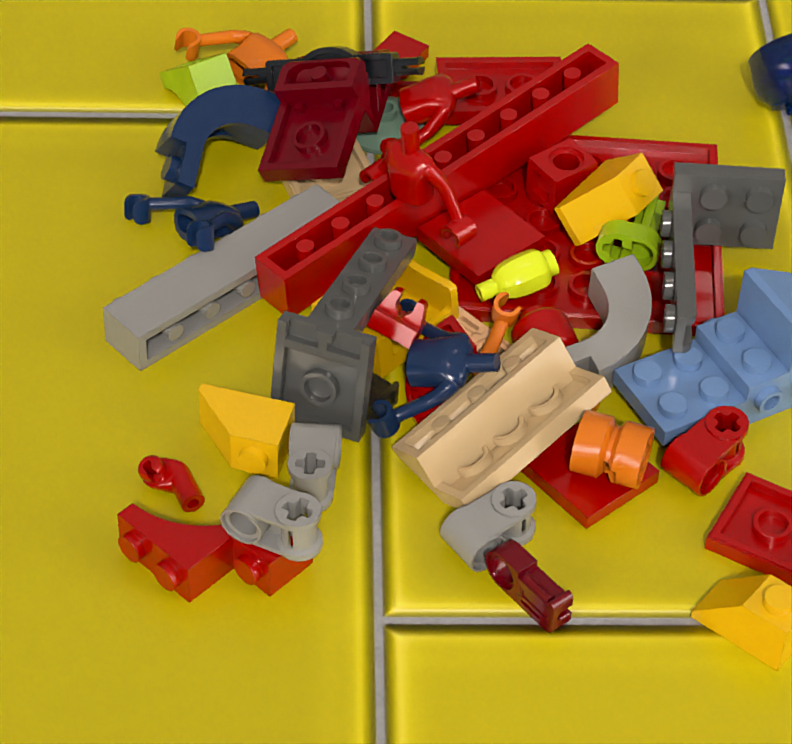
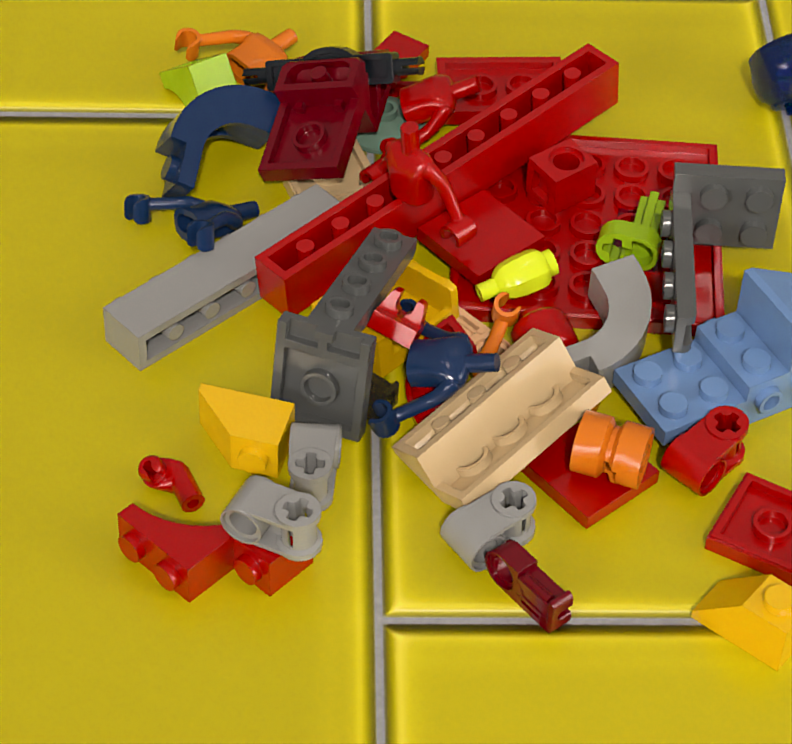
yellow slope [554,153,663,246] -> none

